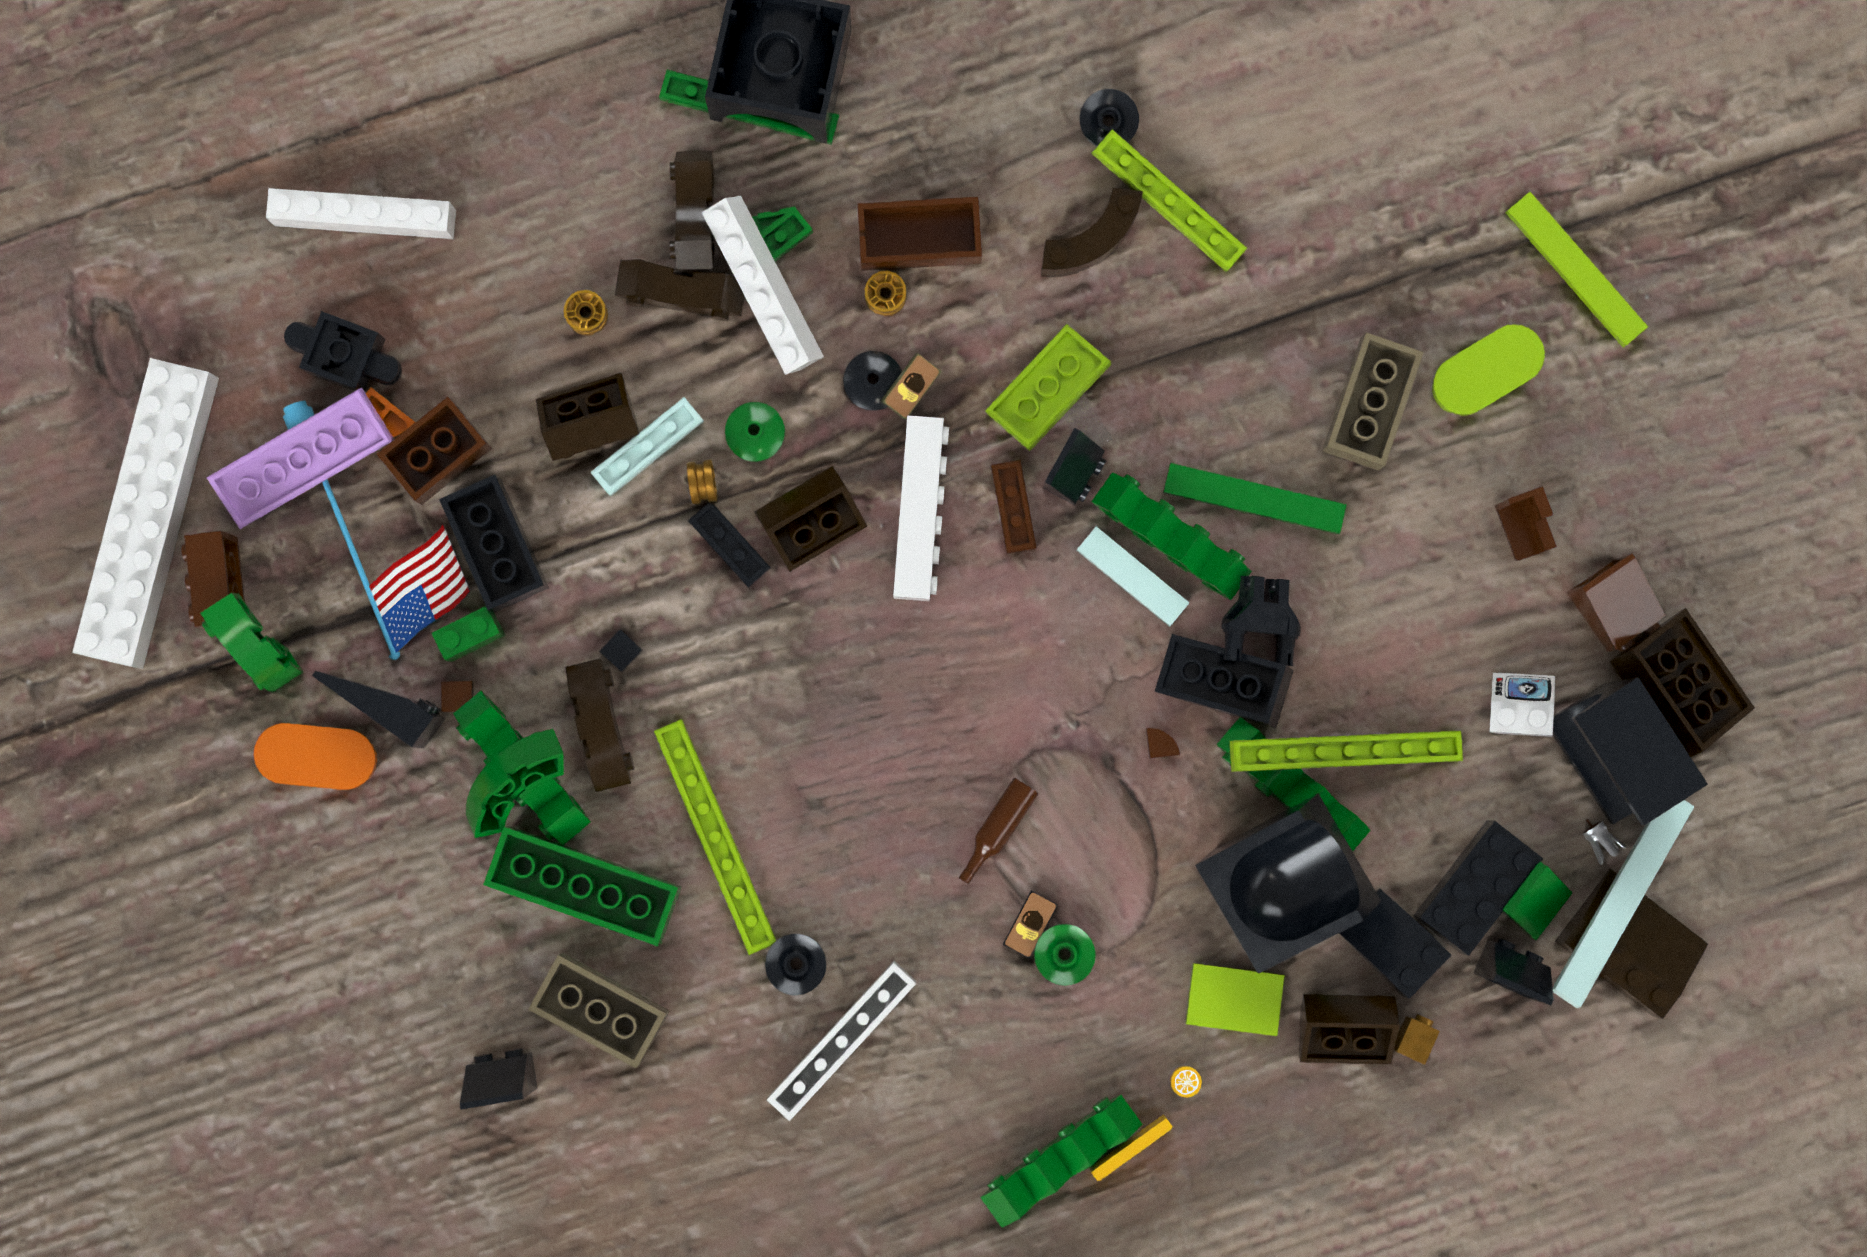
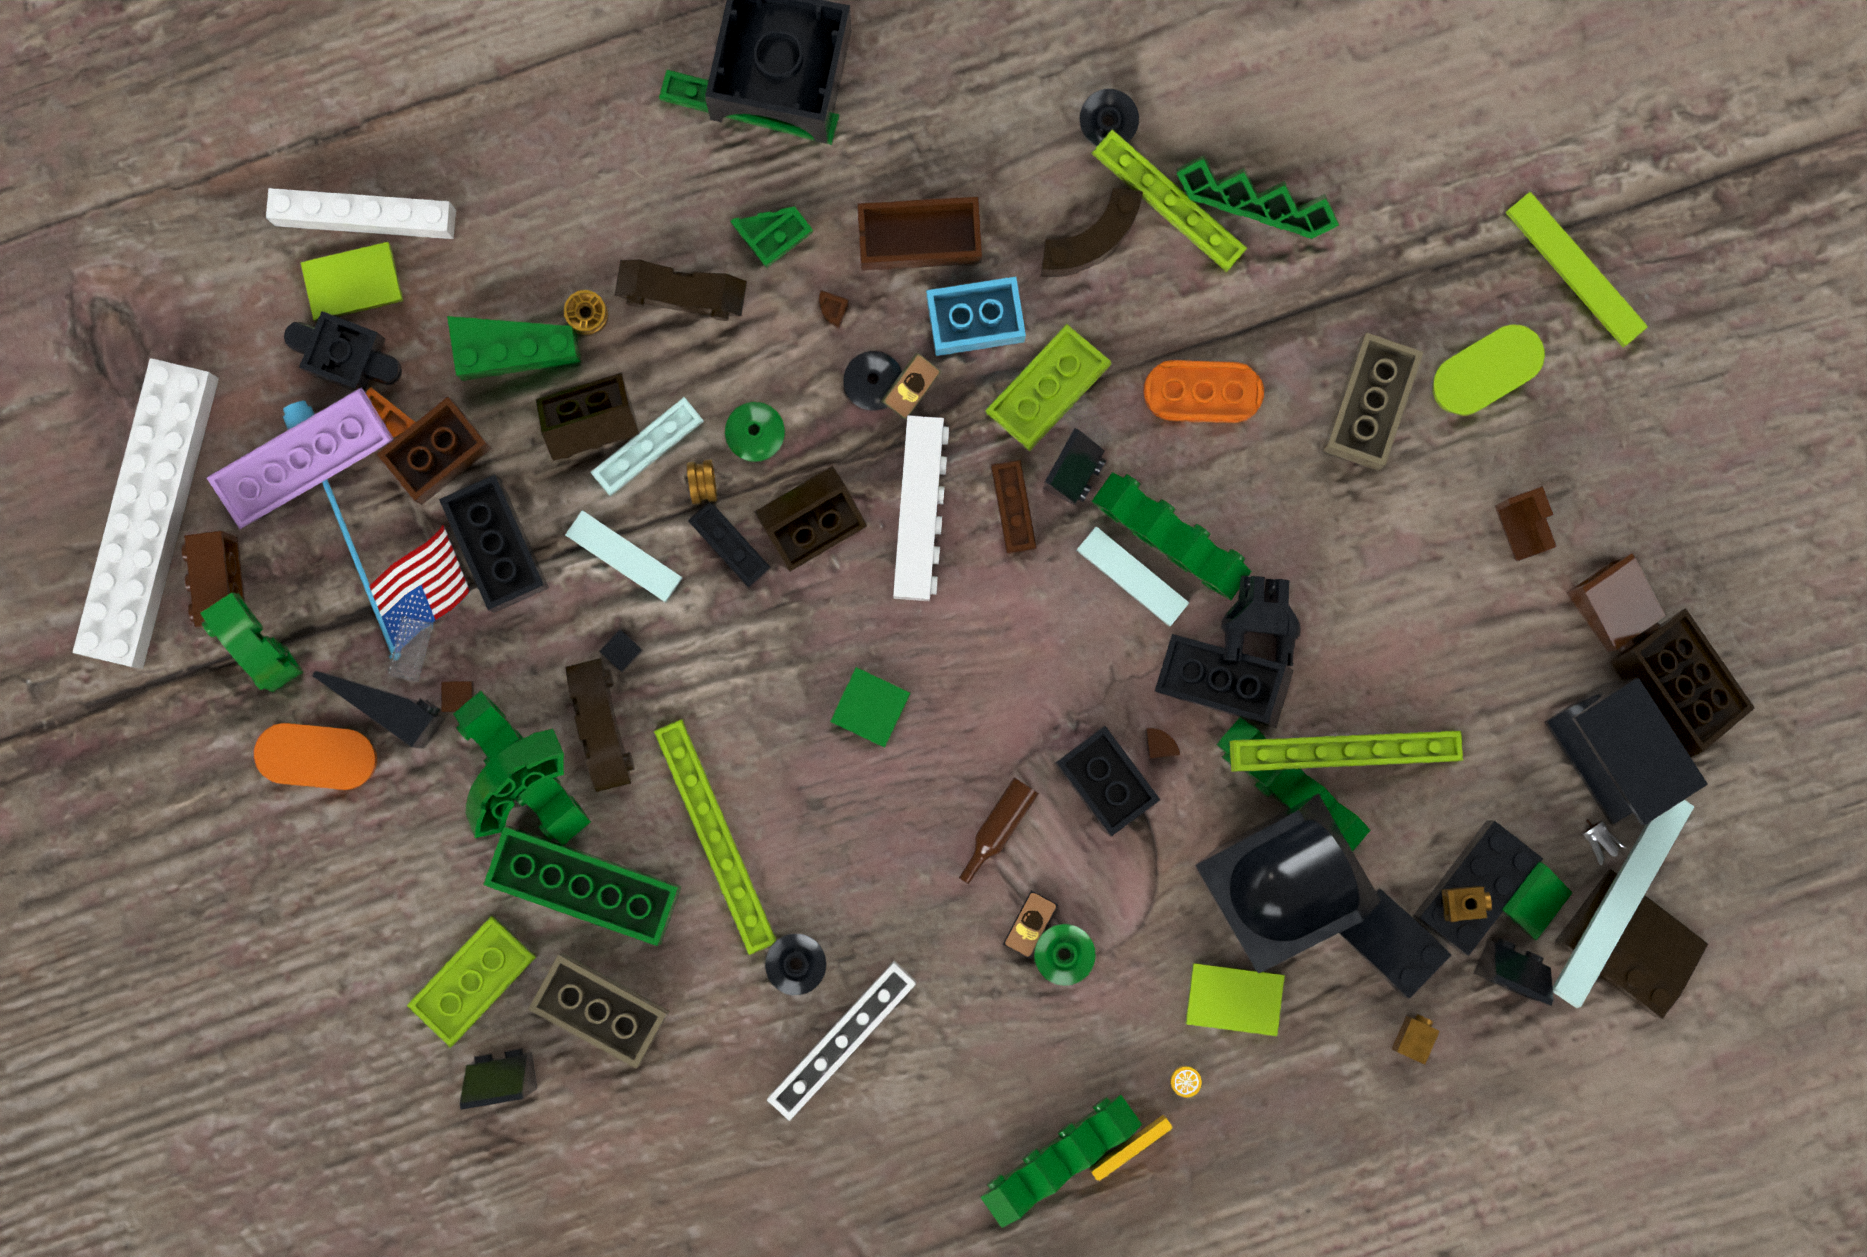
green brick [431,606,505,662] -> none
dark brown brick [669,151,714,270] -> none
white brick [702,196,824,375] -> none
pearl gold wheel [864,270,907,317] -> none
green tile [1163,463,1347,535] -> none
dark brown slope [1299,994,1400,1065] -> none
white slope [1490,673,1555,737] -> none
none -> lime tile [300,242,403,322]
none -> clear tile [387,616,433,682]
none -> lime tile [407,916,537,1048]
none -> green wedge [447,316,581,381]
none -> light aqua tile [565,510,683,603]
none -> reddish brown tile [819,290,849,329]
none -> green tile [830,667,911,748]
none -> medium azure brick [926,277,1026,356]
none -> black brick [1055,726,1160,837]
none -> orange tile [1143,360,1264,423]
none -> green brick [1176,155,1339,239]
none -> pearl gold brick [1442,886,1492,922]

